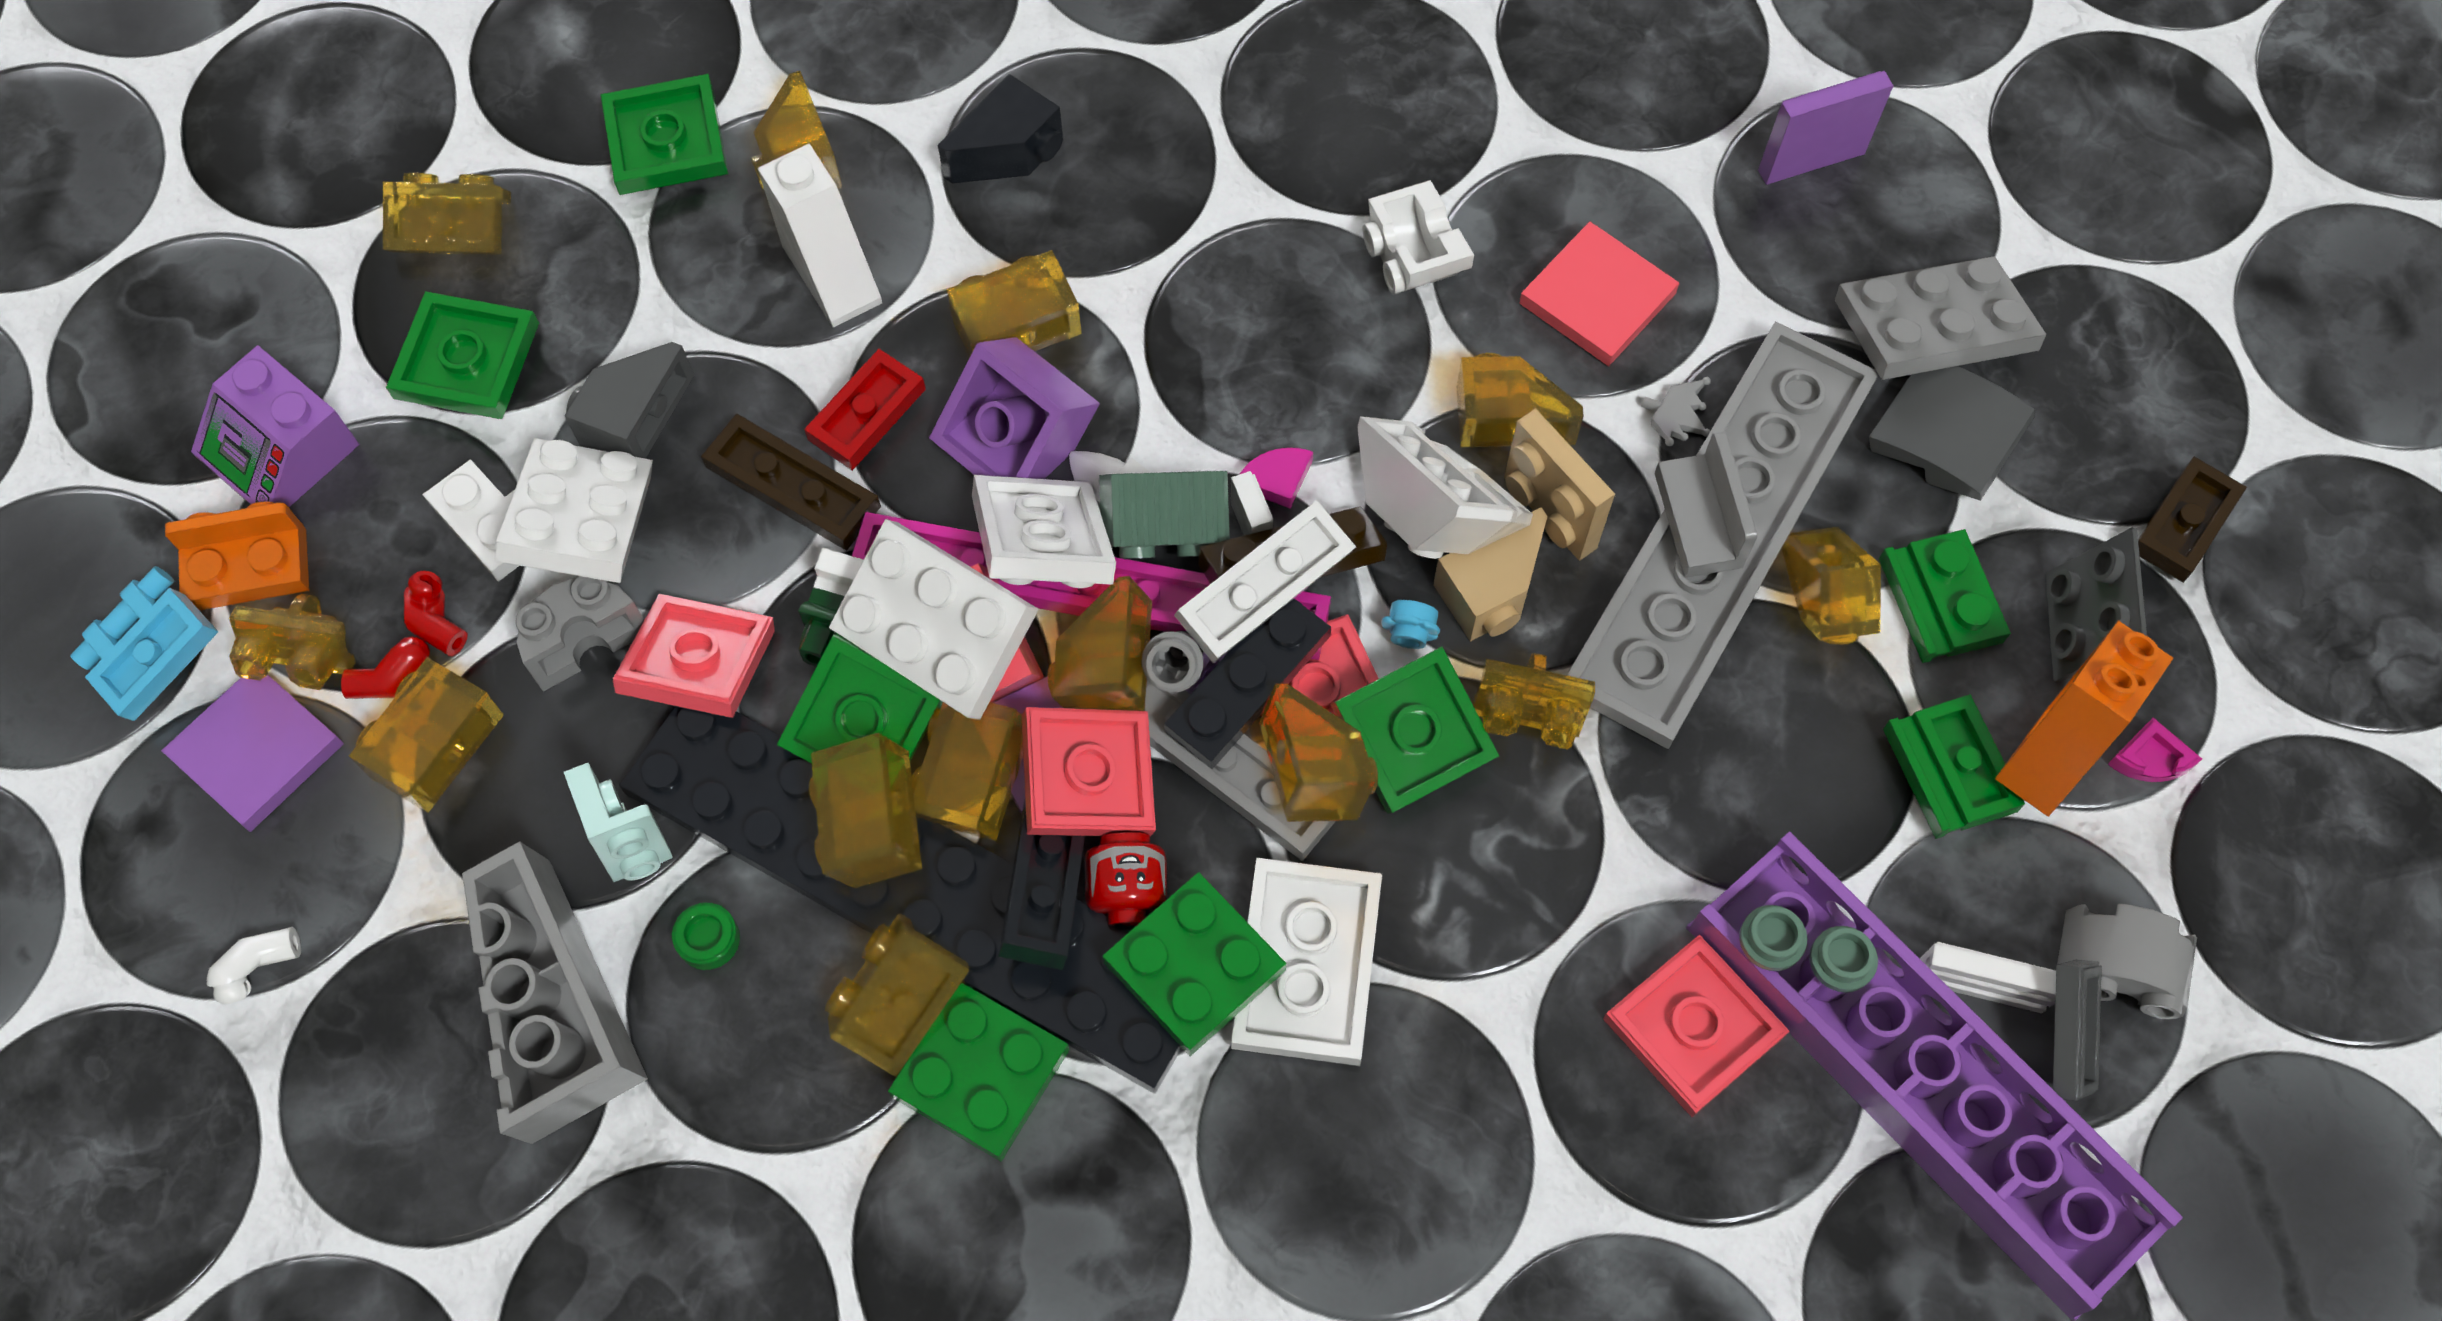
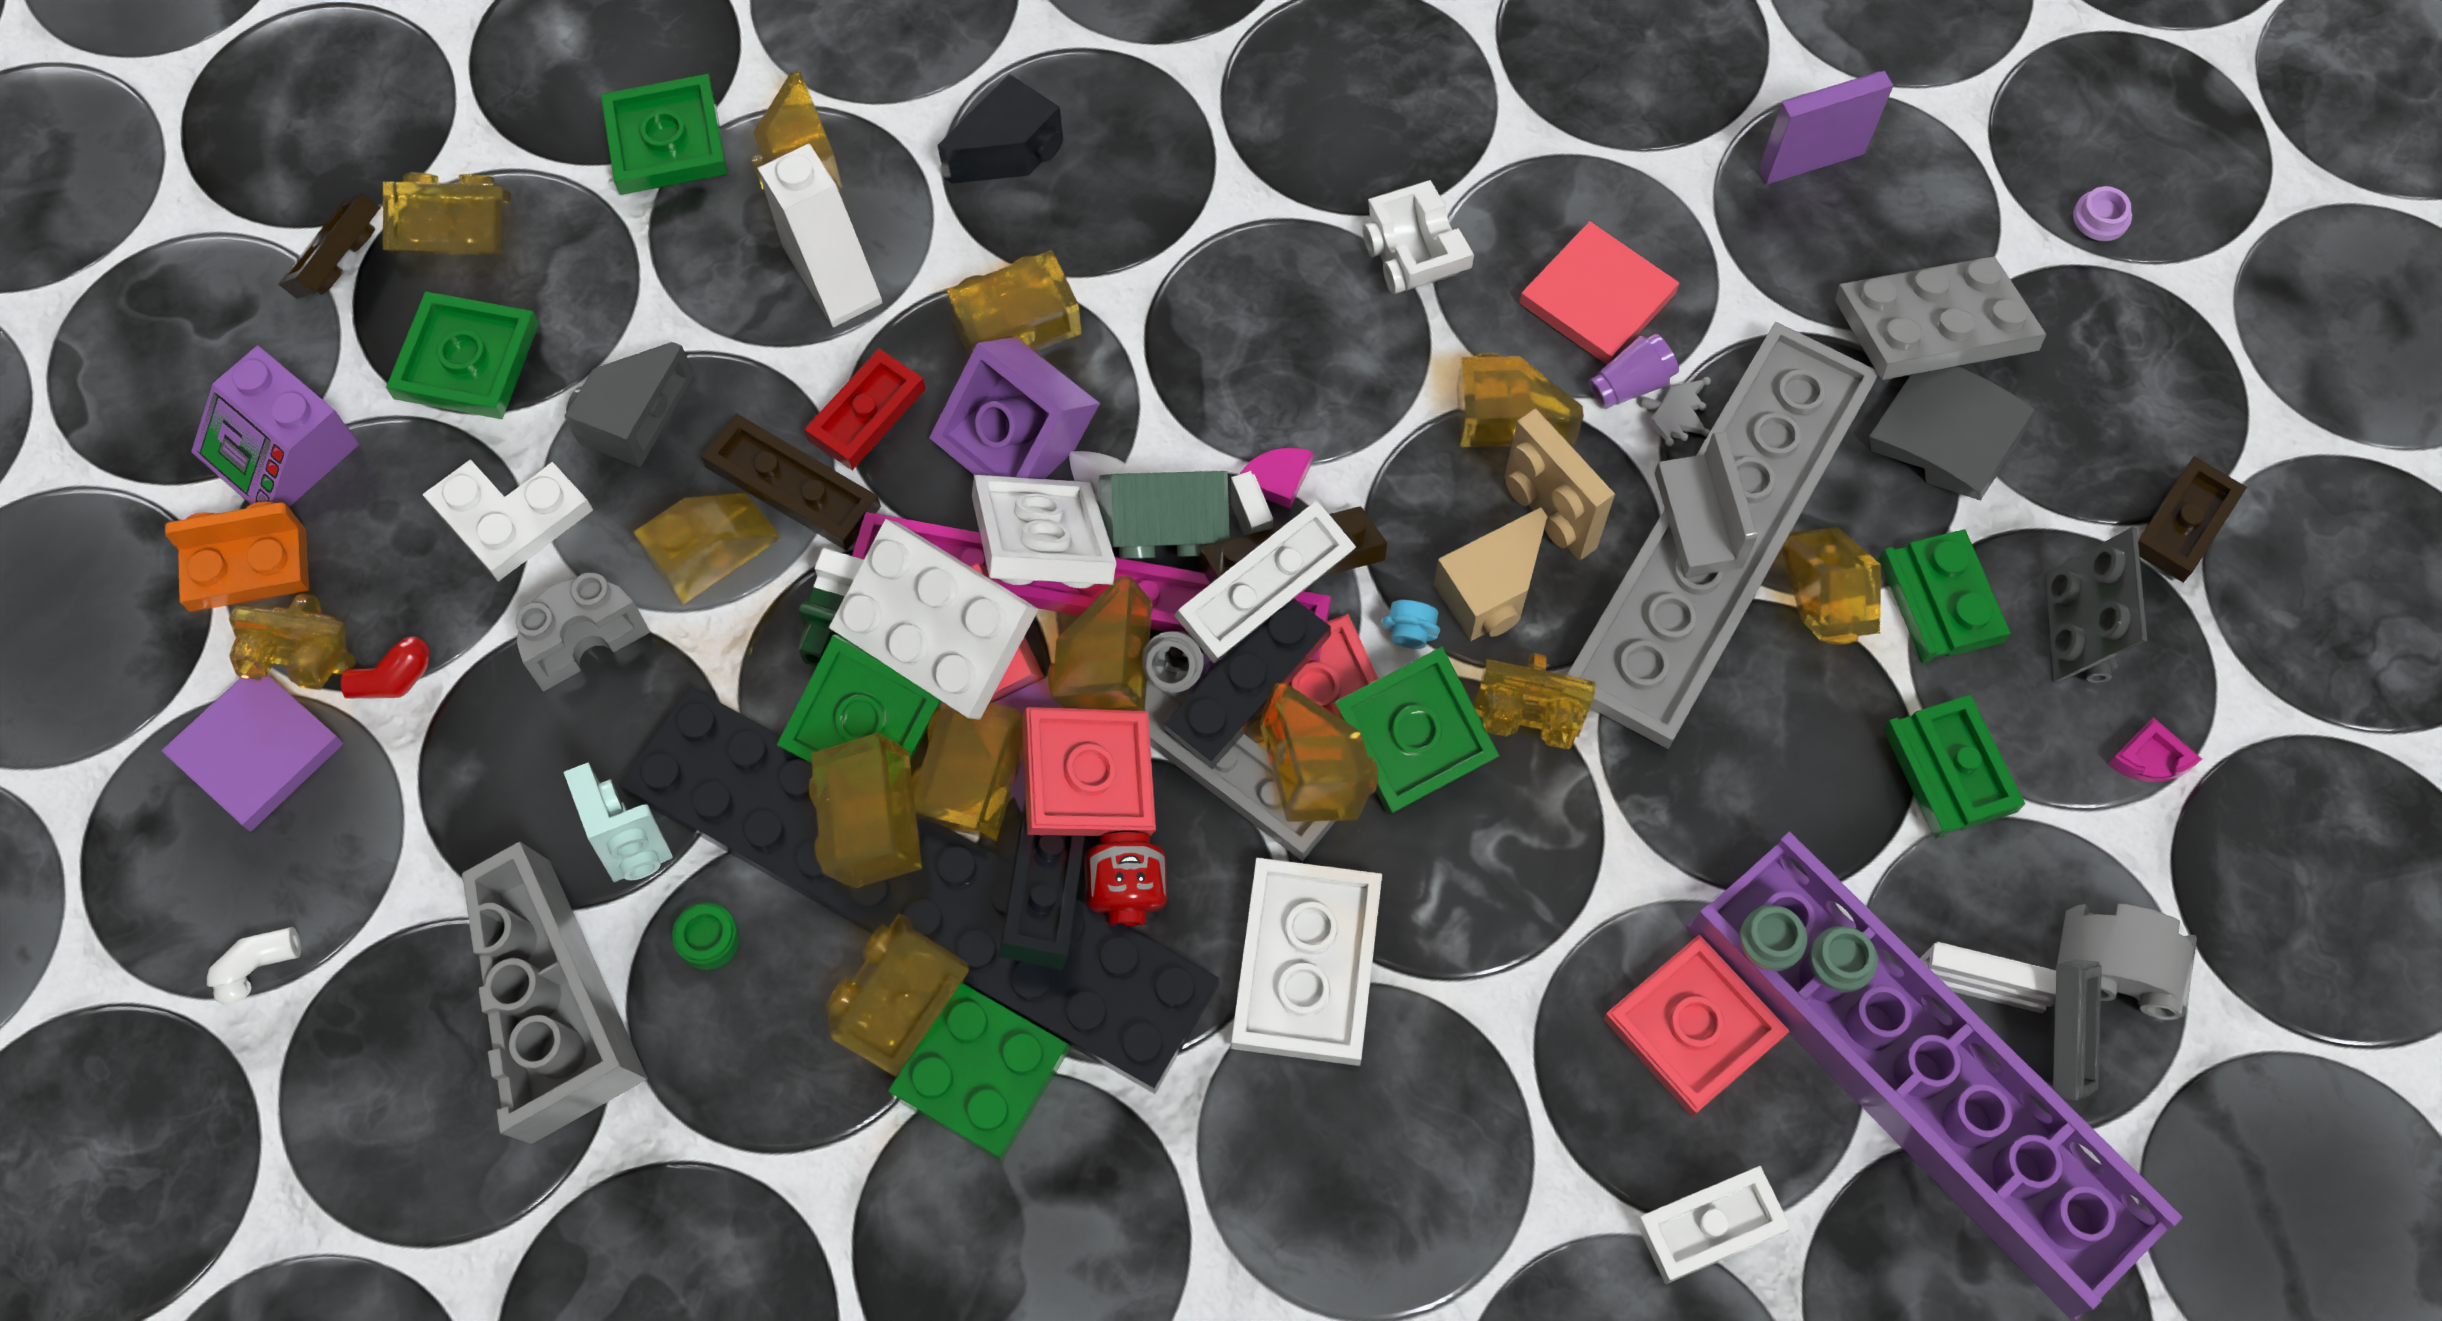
medium azure plate [70,566,218,721] -> none
clear yellow brick [349,657,504,813] -> none
red arm [404,571,468,656] -> none
white plate [495,438,653,583] -> none
coral tile [613,594,775,718] -> none
green plate [1102,872,1287,1056] -> none
white wedge [1357,416,1533,559] -> none
orange window [1995,620,2173,817] -> none
none -> dark brown plate [278,193,380,299]
none -> clear yellow slope [634,493,781,605]
none -> medium lavender cone [1588,334,1679,409]
none -> white plate [1636,1166,1792,1284]
none -> lavender plate [2073,186,2132,241]

